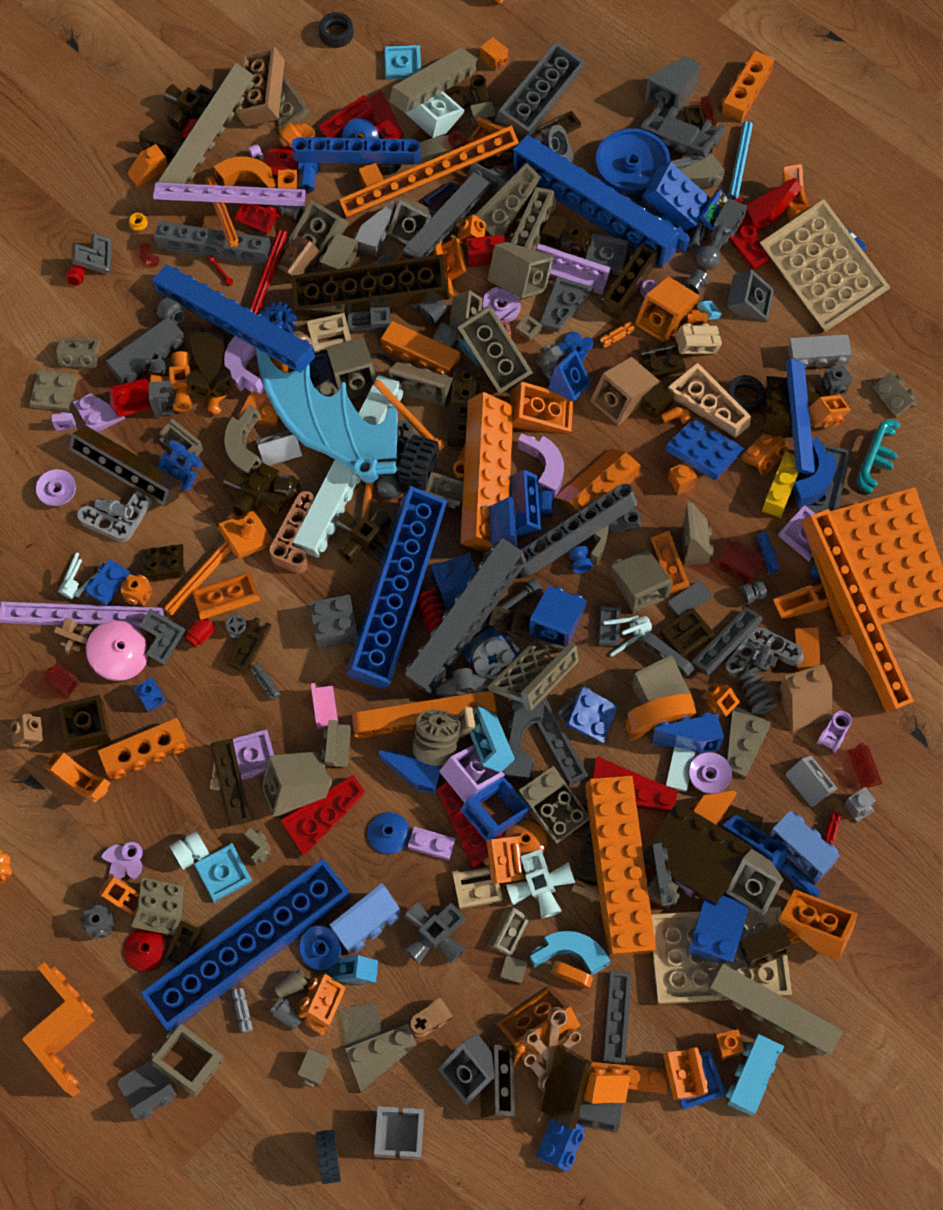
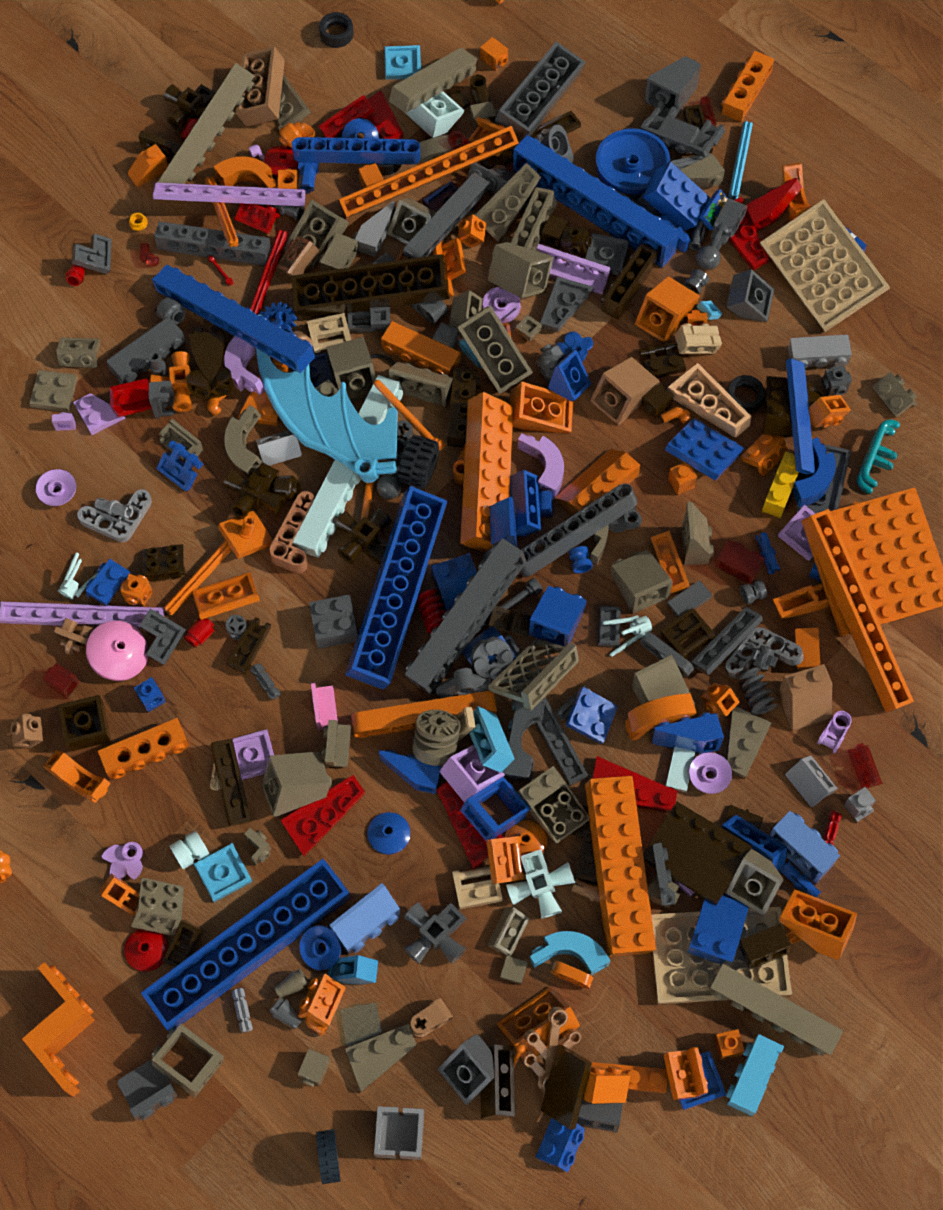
dark brown brick [68,426,183,506] -> none
dark grey brick [81,905,115,939] -> none
lavender plate [408,827,455,860] -> none
dark tan bracket [423,472,464,509] -> none
red brick [466,235,505,267] -> none
orange axle [600,321,635,347] -> none
dark grey tile [602,971,632,1064] -> none
lavender plate [640,280,658,297] -> none
orange slope [690,790,737,825] -> none

